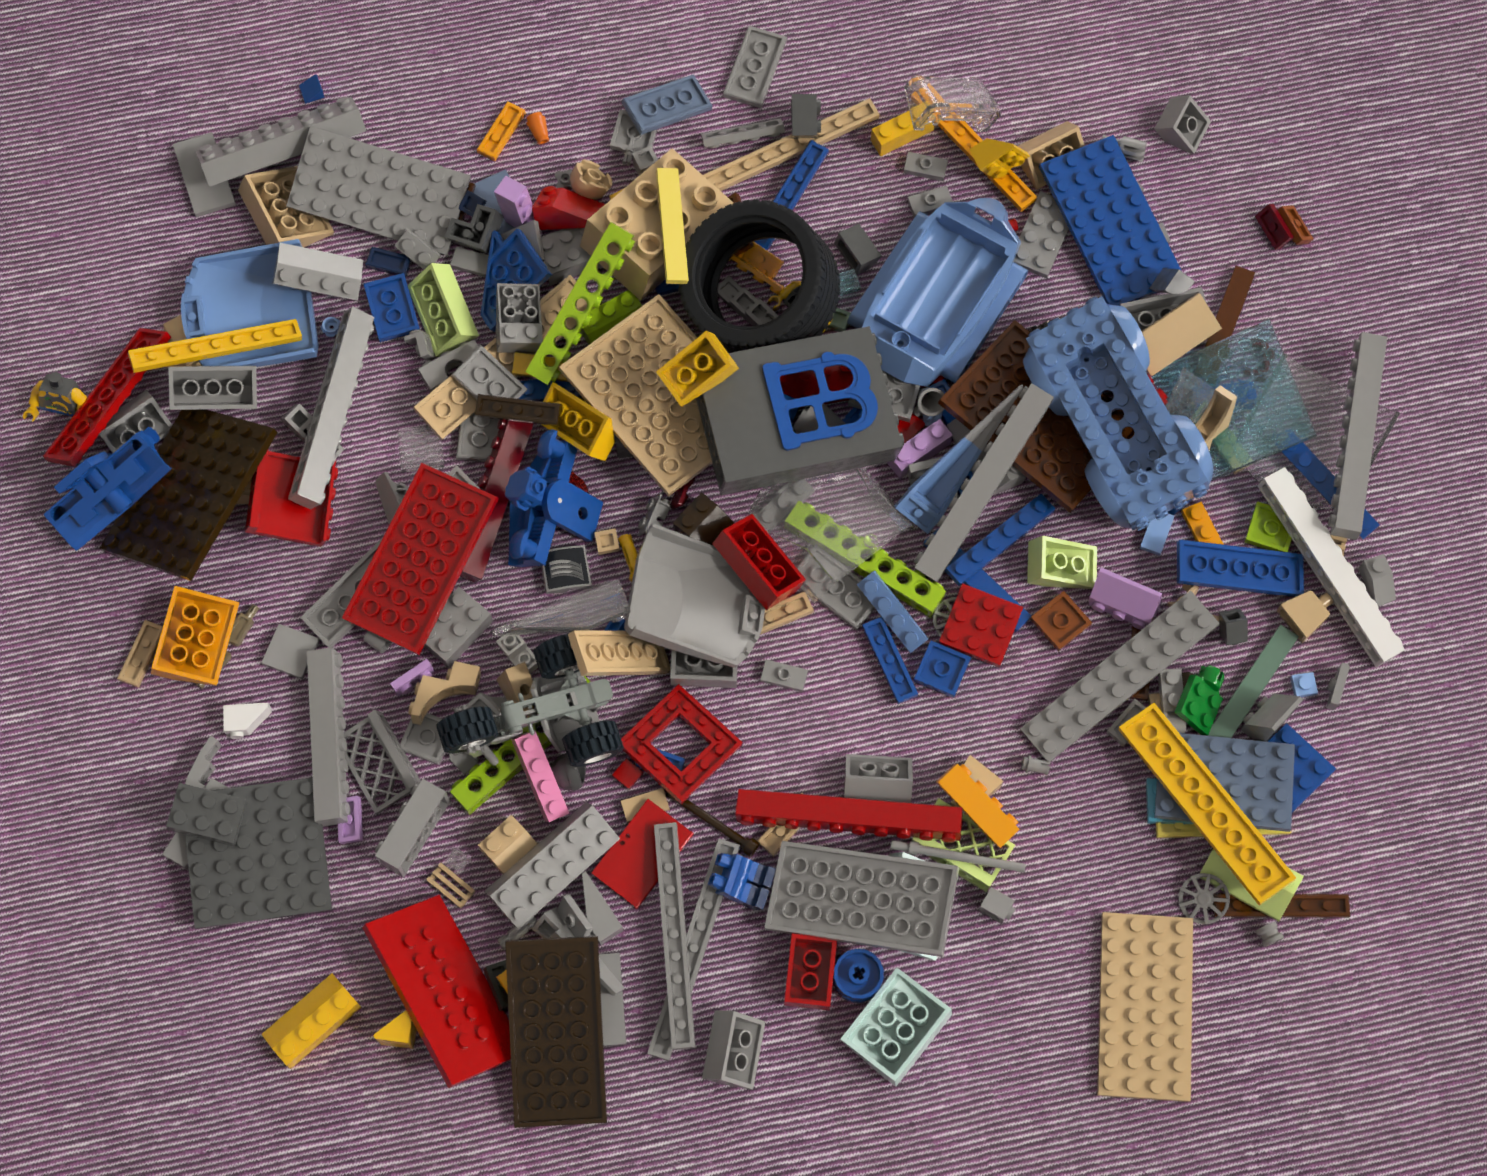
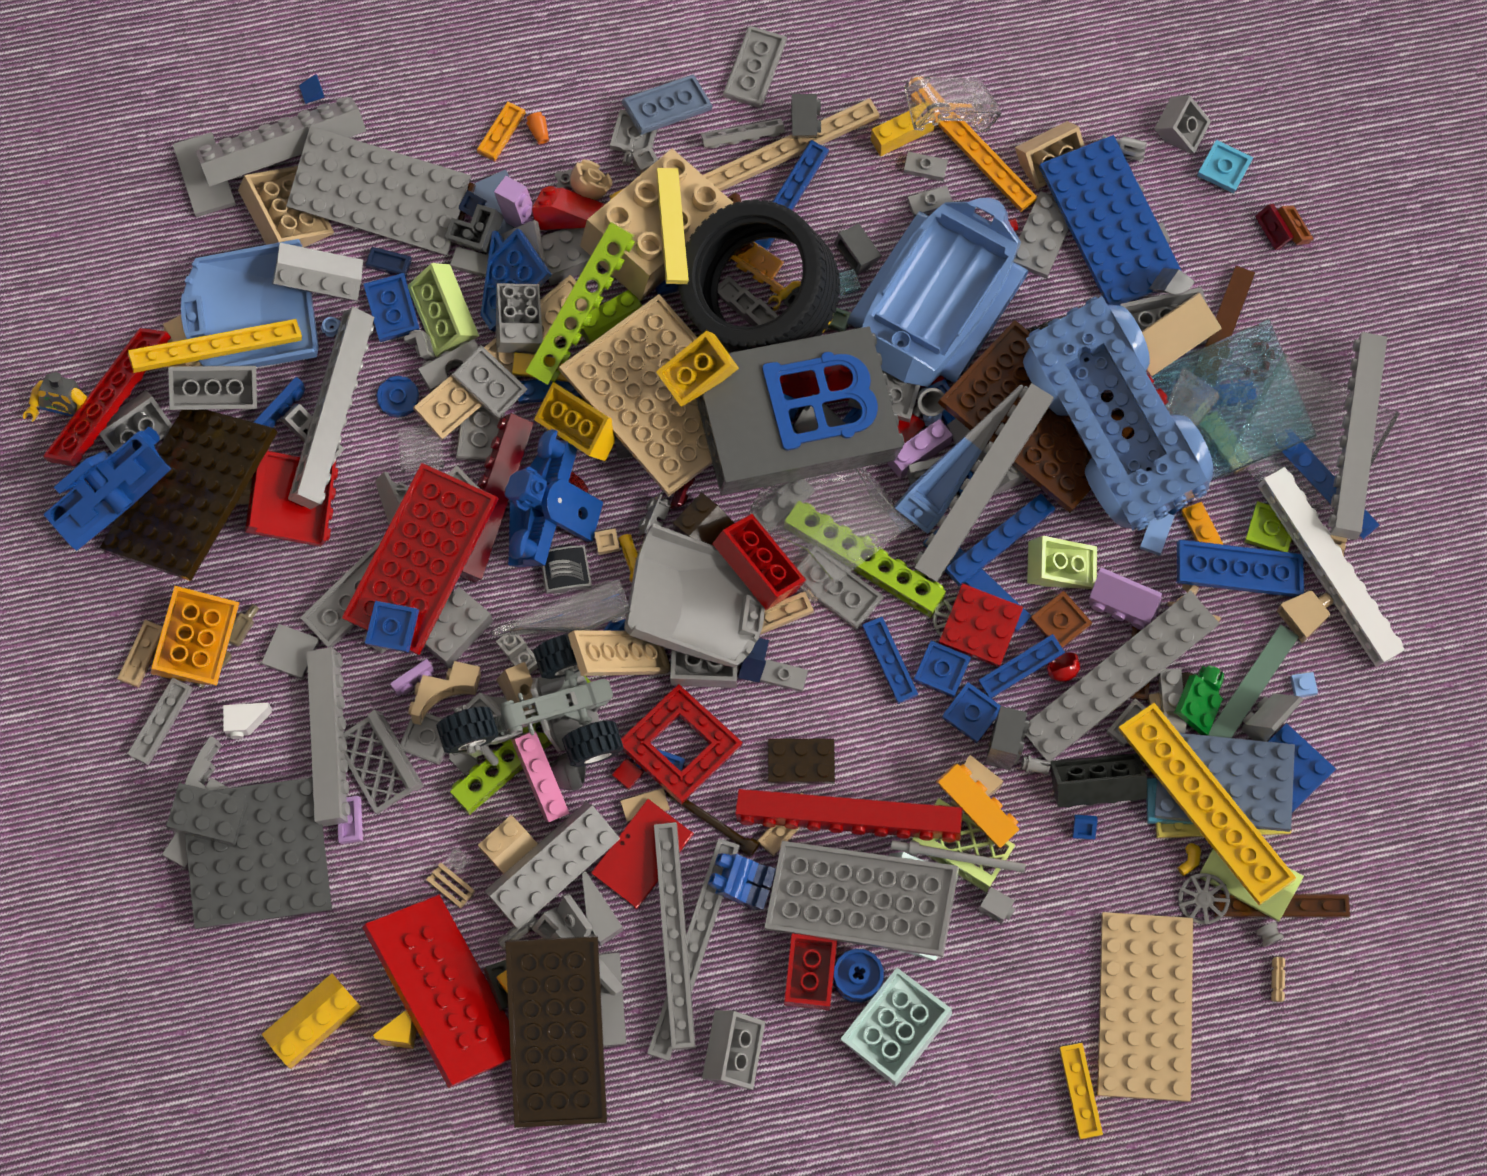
light grey brick [375,779,451,878] -> none
light grey plate [395,229,441,269] -> none
dark brown tile [475,394,562,426] -> none
light grey slope [844,754,913,803] -> none
medium blue plate [857,571,929,653] -> none
yellow slope [969,138,1030,179] -> none
tan arch [1195,385,1237,451] -> none
dark grey brick [1219,608,1248,645] -> none
light grey plate [1326,662,1350,710] -> none
light grey slope [1358,554,1396,606] -> none
none -> light grey plate [128,677,193,766]
none -> blue plate [254,377,306,428]
none -> blue plate [365,601,419,653]
none -> blue tile [376,376,420,418]
none -> dark blue slope [738,638,769,683]
none -> dark brown plate [768,739,835,784]
none -> blue plate [941,682,1001,743]
none -> blue plate [978,634,1065,699]
none -> dark grey brick [985,706,1030,771]
none -> red hair [1047,652,1080,682]
none -> pearl dark grey slope [1050,753,1147,808]
none -> yellow plate [1059,1043,1103,1140]
none -> blue plate [1072,815,1098,840]
none -> yellow arm [1177,843,1201,876]
none -> medium azure plate [1197,140,1253,193]
none -> tan axle [1271,957,1285,1002]

